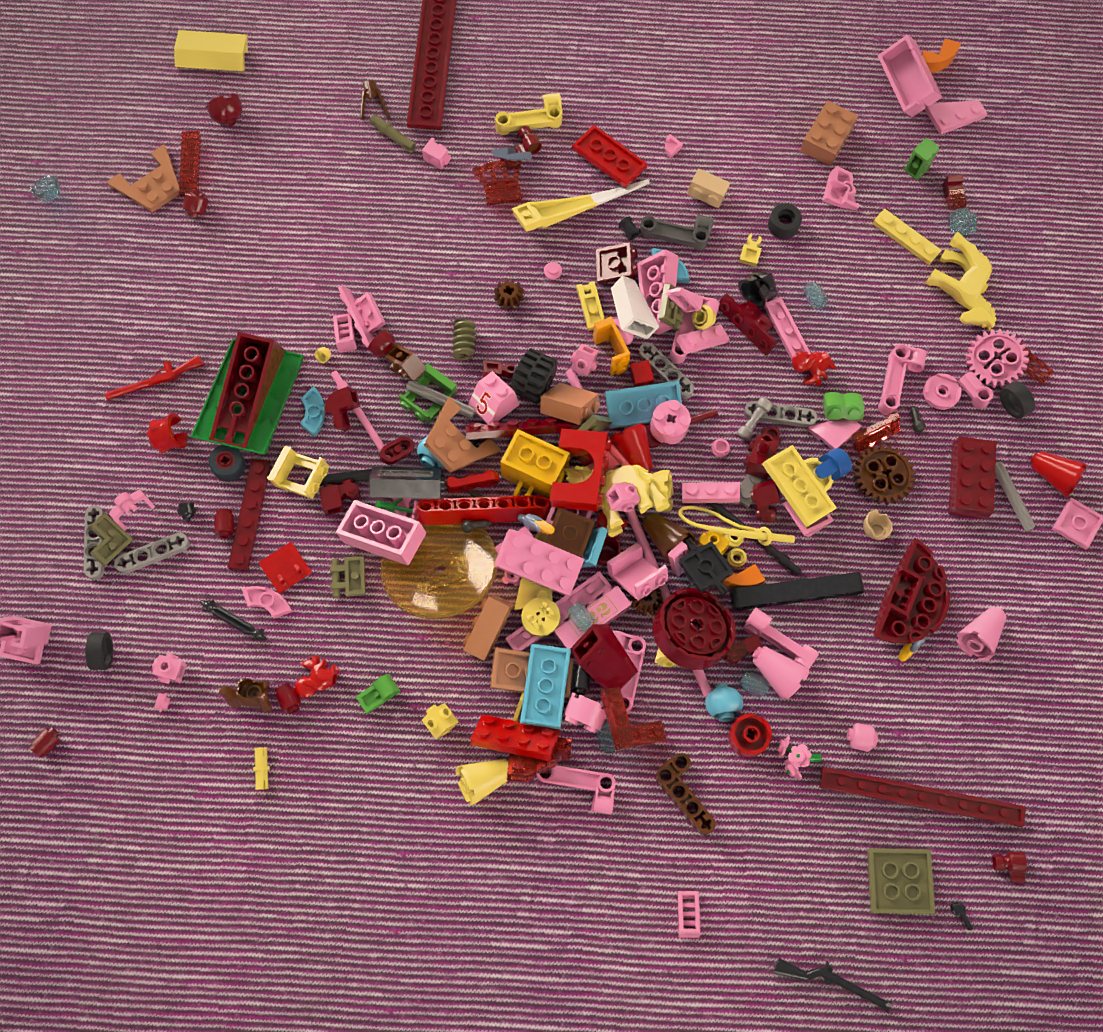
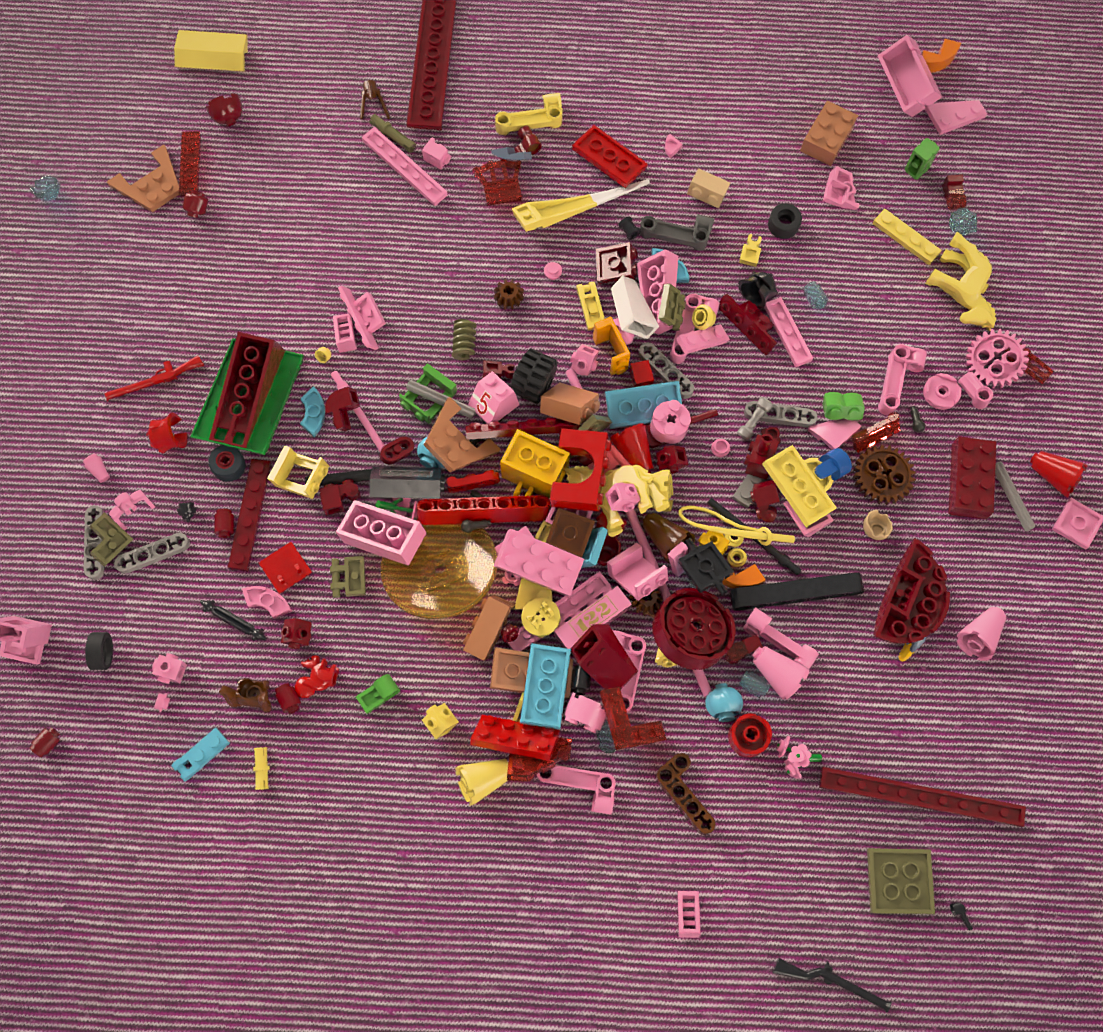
dark red hair [368,329,396,358] -> none
reddish brown brick [384,344,427,381] -> none
sand blue piece [517,514,555,534] -> none
clear light blue brick [567,602,595,632] -> none
bright pink slope [665,287,703,313] -> none
bright pink plate [682,482,740,503] -> none
red animal [792,351,837,386] -> none
bright pink head [846,723,878,752] -> none
dark red piece [992,851,1027,883] -> none
black tyre [999,382,1035,419] -> none
none -> bright pink cone [83,454,110,483]
none -> medium azure plate [171,727,230,782]
none -> dark red brick [281,618,312,650]
none -> bright pink plate [362,127,447,206]
none -> dark red plate [500,624,519,643]
none -> dark red brick [656,445,689,474]

